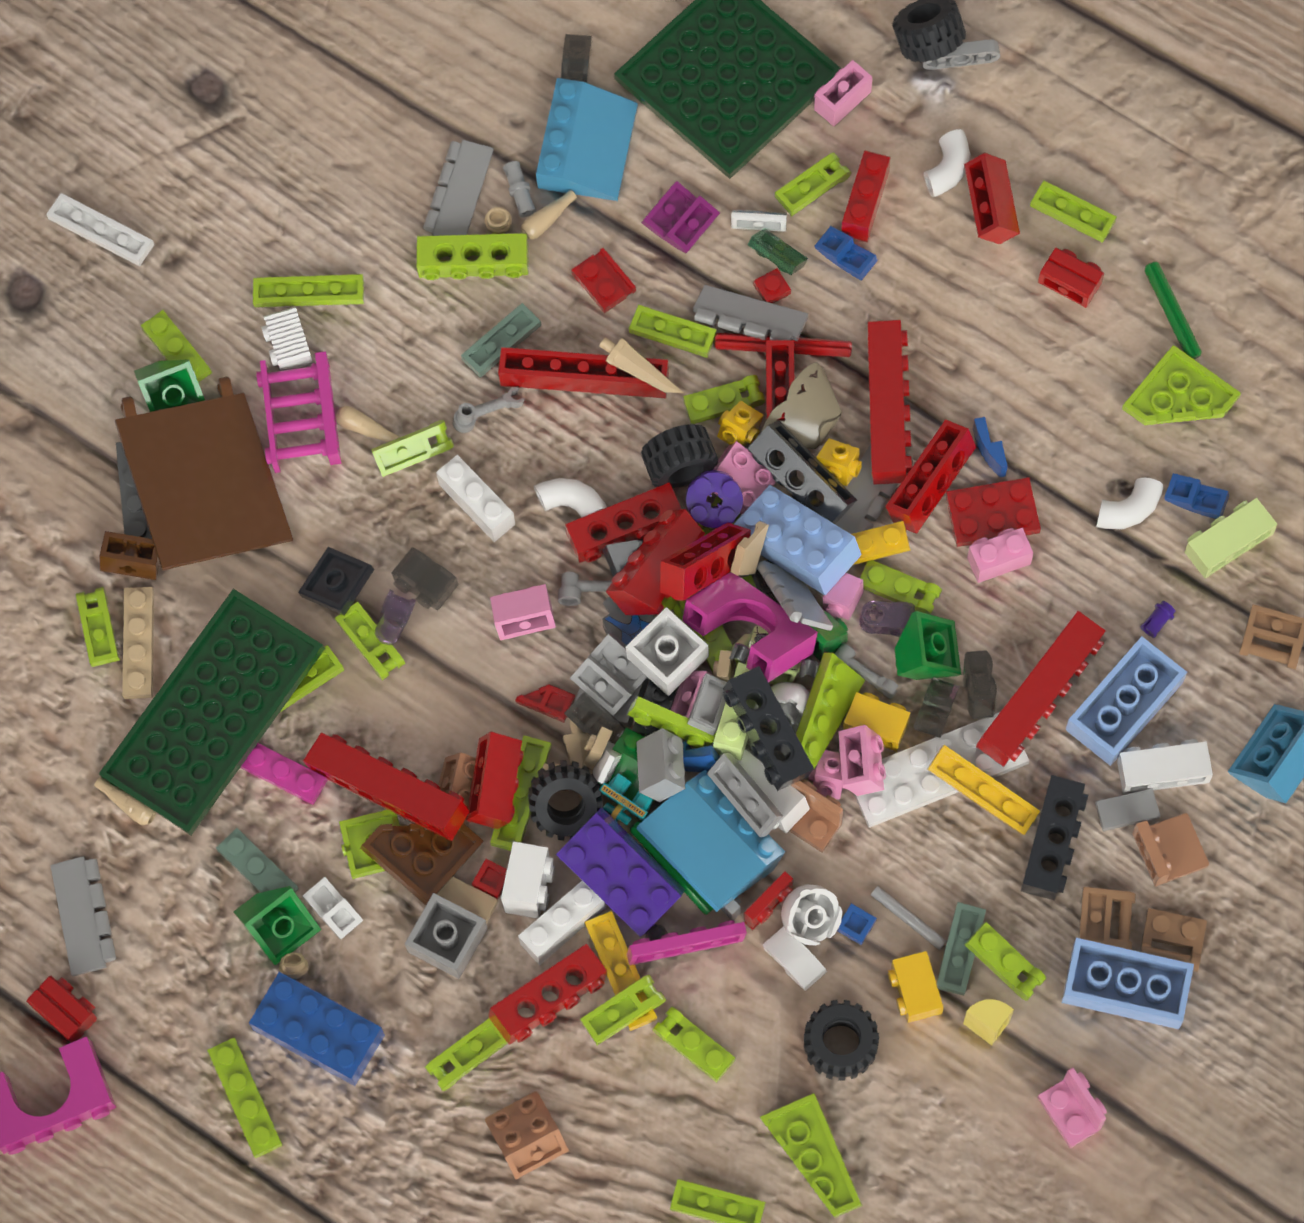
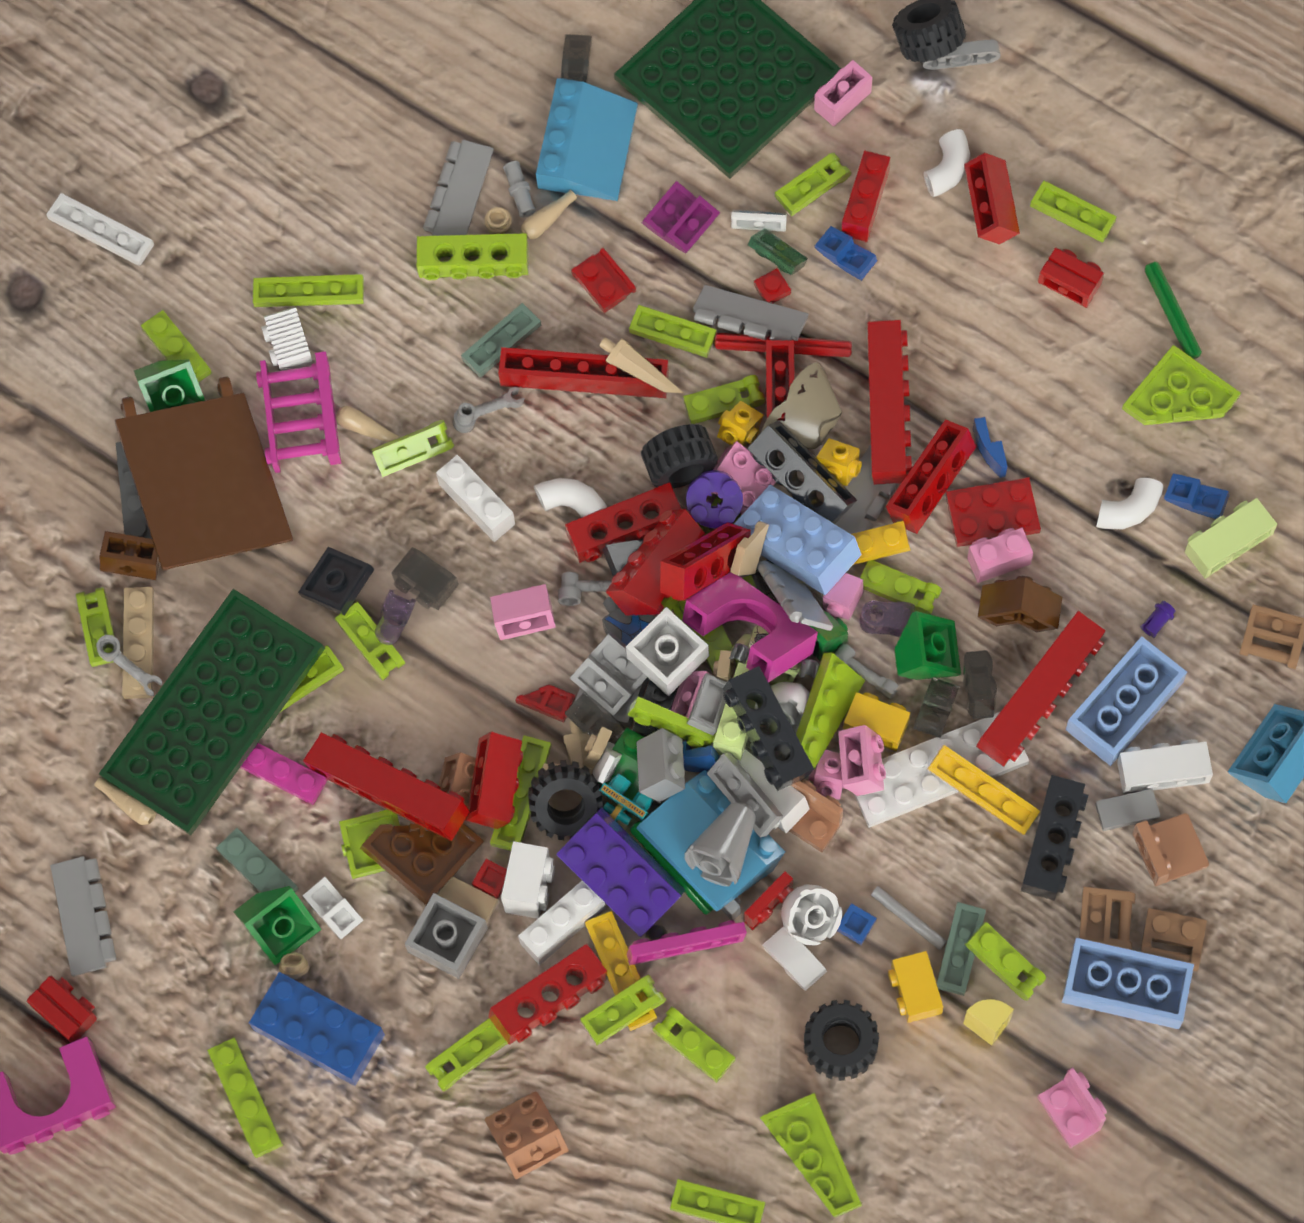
none -> light grey brick [97,635,162,696]
none -> light grey cone [685,802,756,886]
none -> reddish brown brick [978,576,1063,633]

